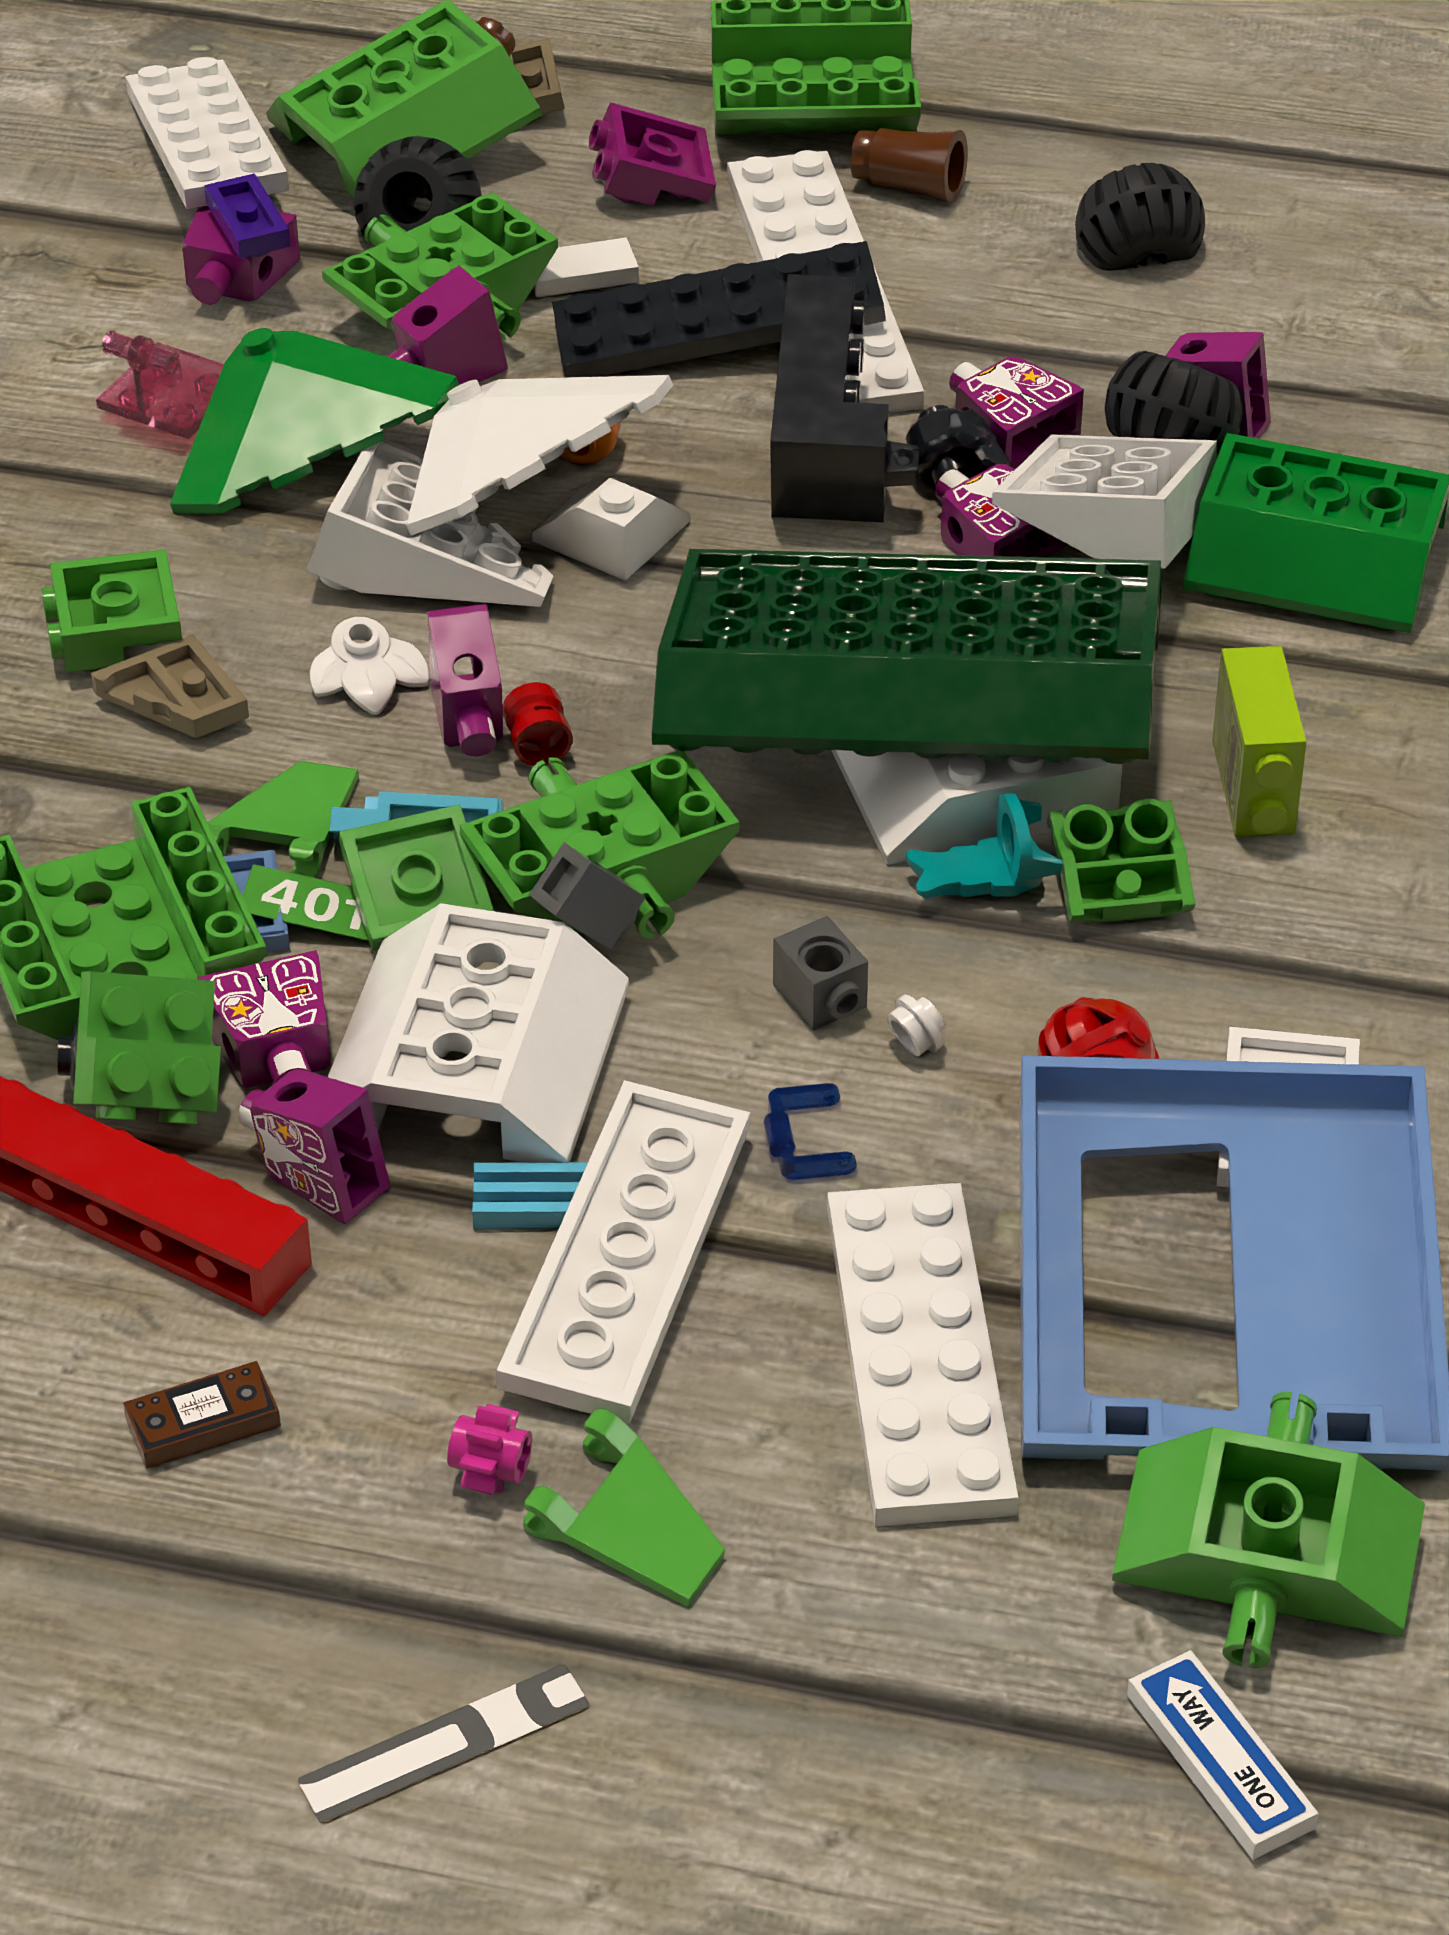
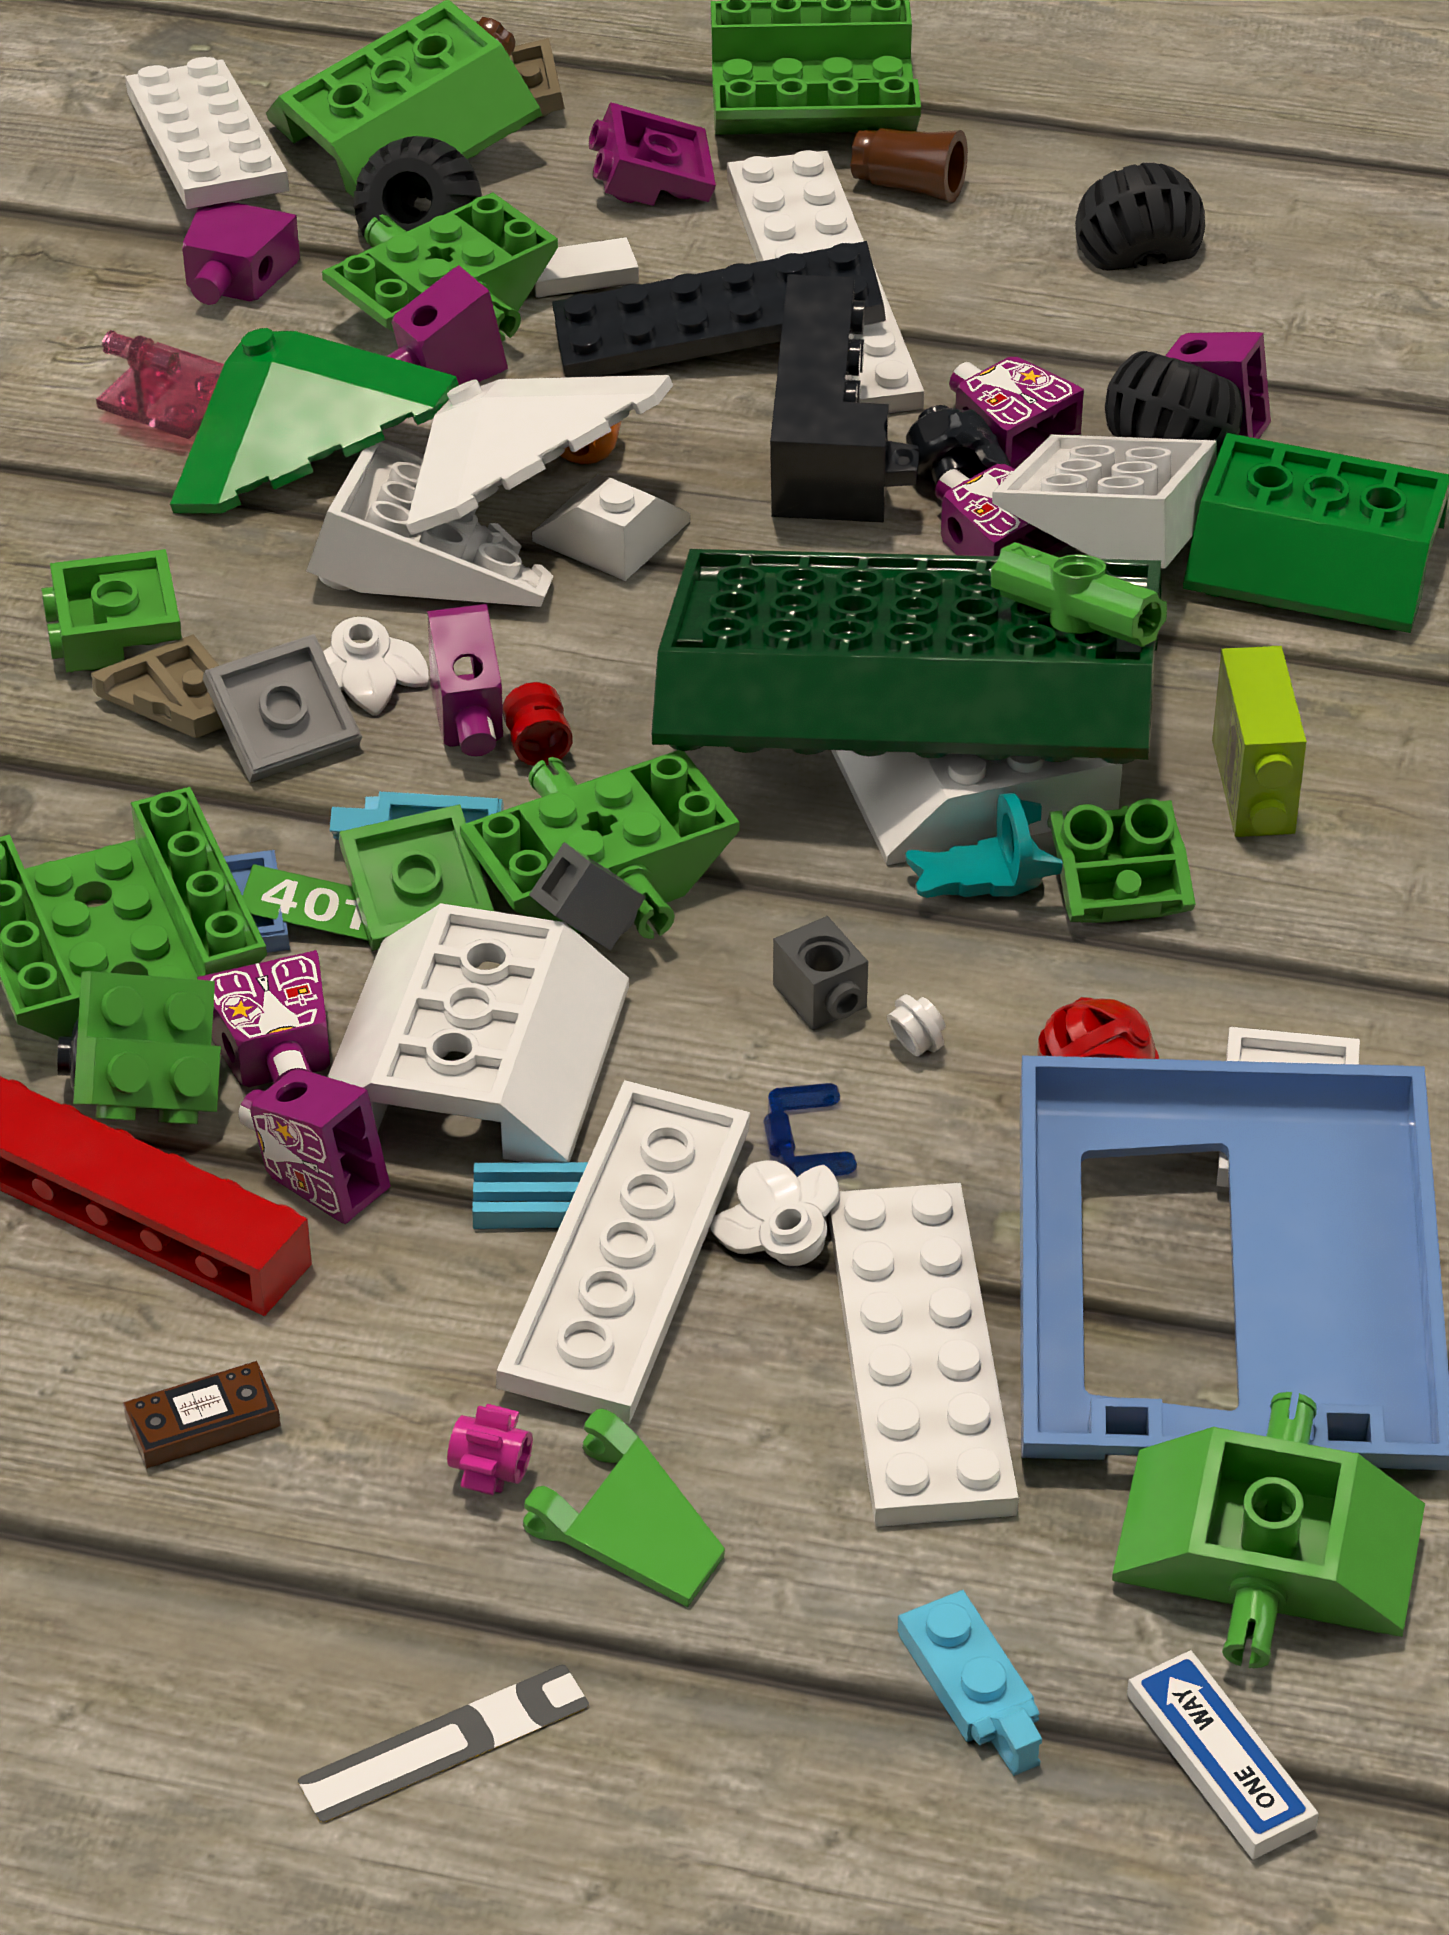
dark purple plate [204,173,291,259] -> none
bright green flag [207,761,359,878] -> none
none -> light grey plate [203,634,362,783]
none -> white plate [710,1160,839,1266]
none -> medium azure hinge [897,1590,1042,1776]
none -> bright green piece [991,542,1167,647]

